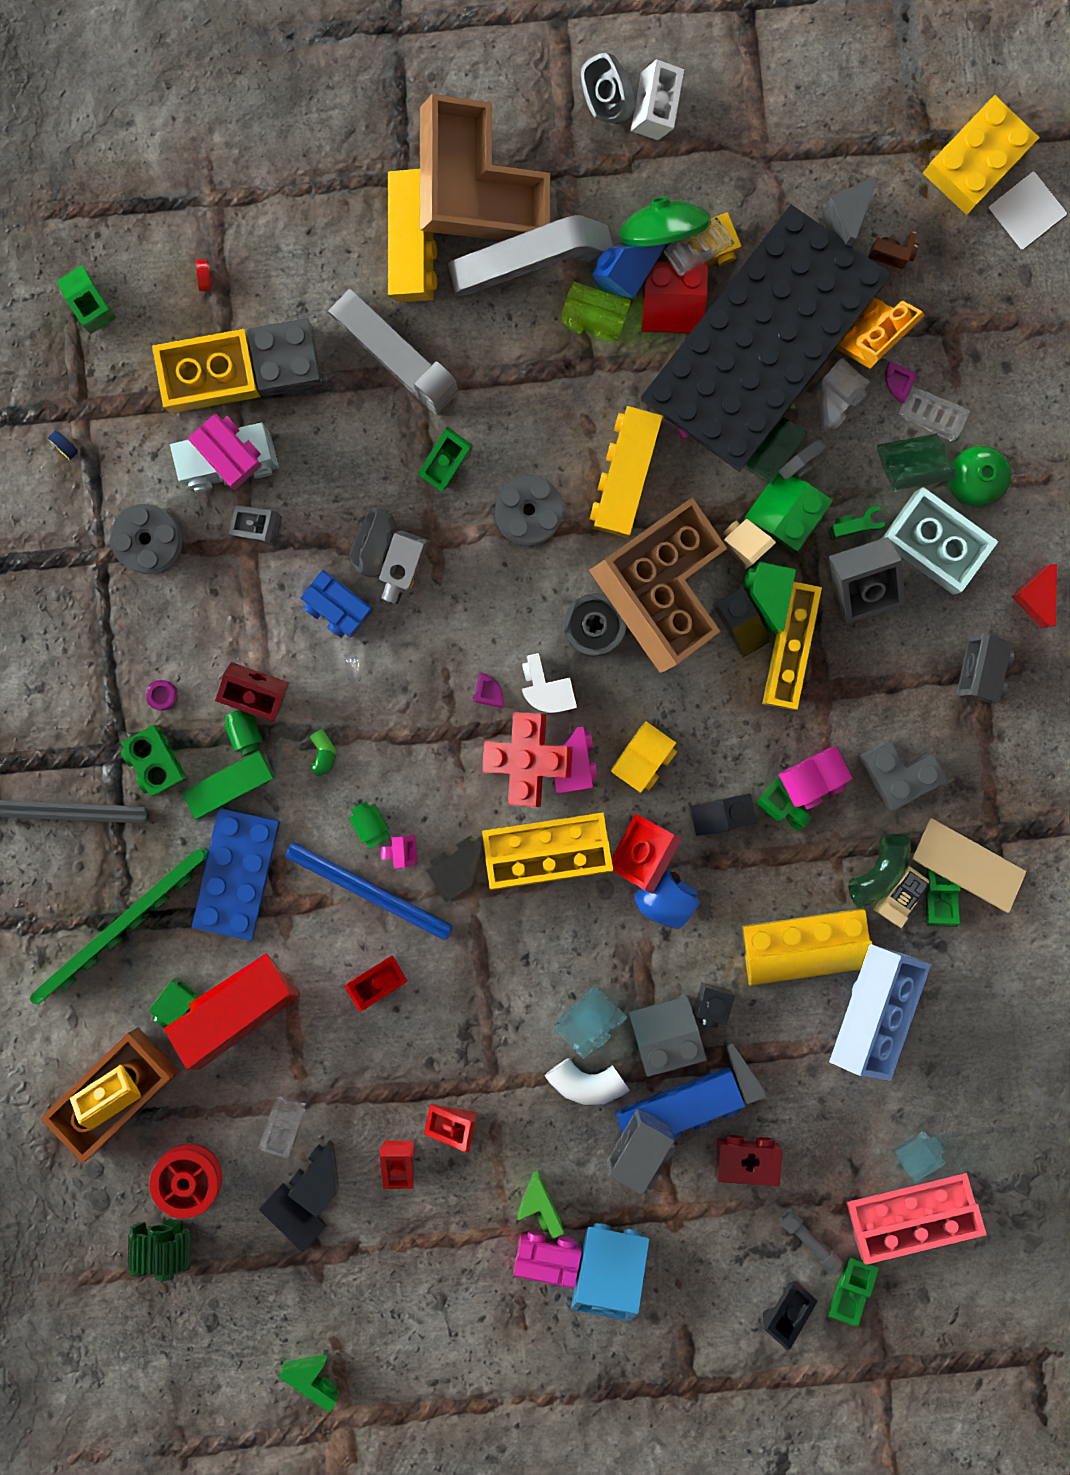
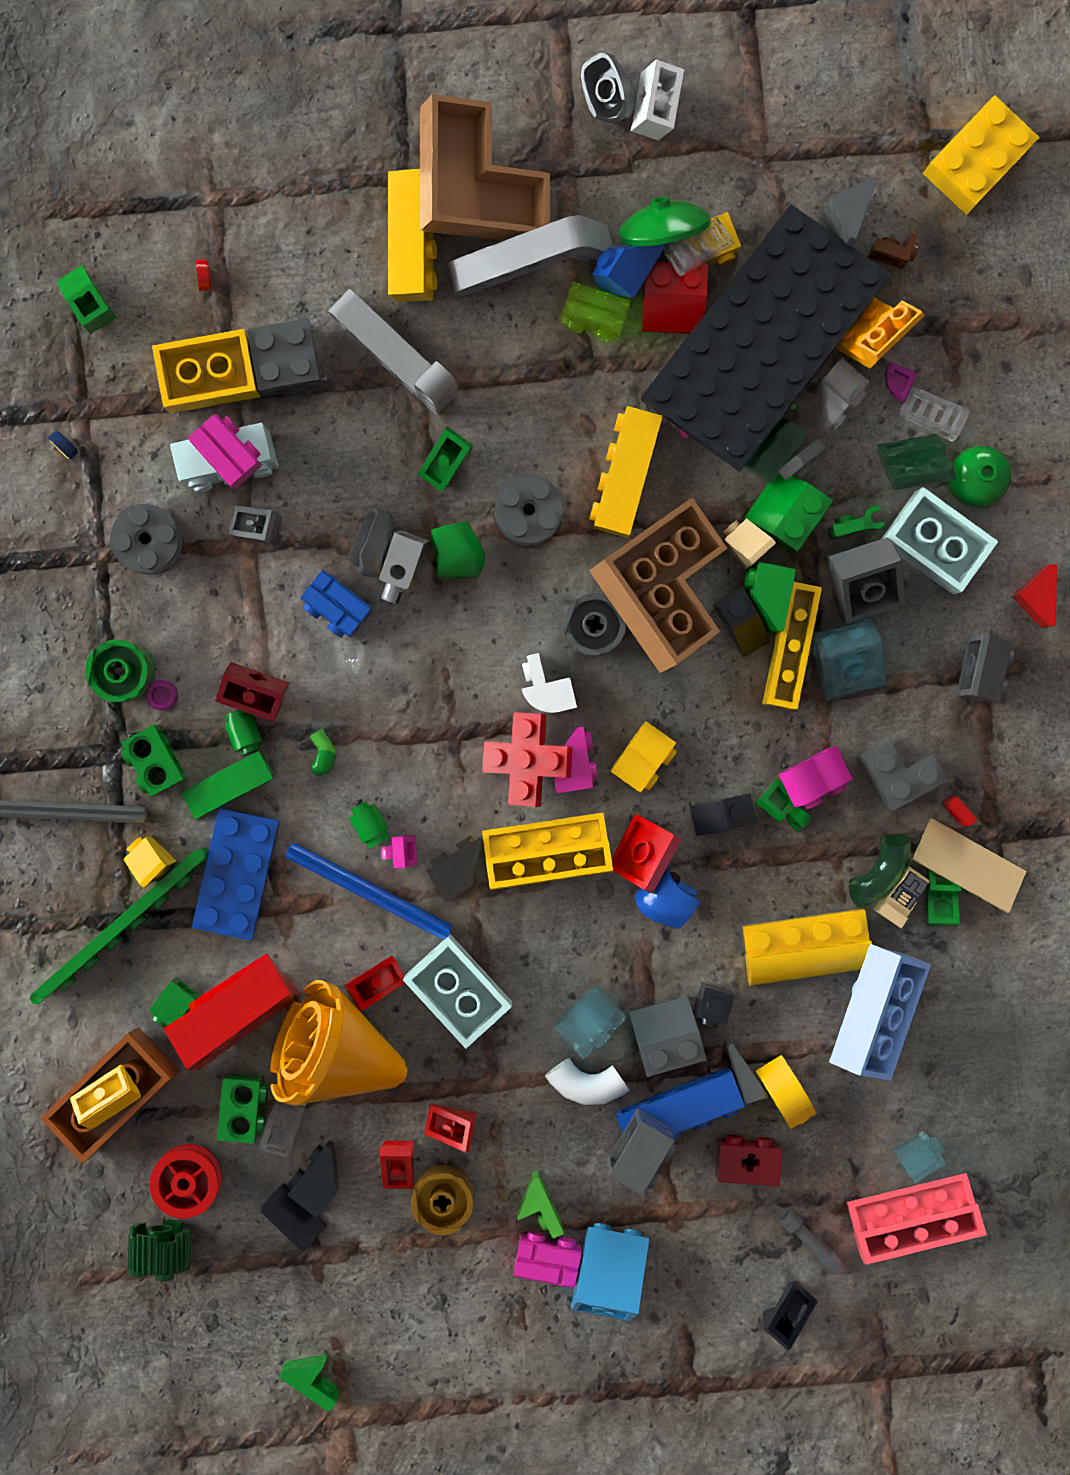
magenta tile [473,672,504,708] -> none
green slope [826,1257,879,1327] -> none
white sticker [989,172,1067,249] -> none
none -> green brick [85,640,155,703]
none -> yellow slope [123,836,178,888]
none -> green brick [217,1073,268,1144]
none -> light orange cone [270,980,408,1106]
none -> light aqua brick [403,934,512,1049]
none -> pearl gold brick [411,1164,474,1235]
none -> green piece [430,522,485,579]
none -> yellow brick [756,1055,817,1129]
none -> clear light blue slope [812,617,886,701]
none -> red tile [942,796,978,827]

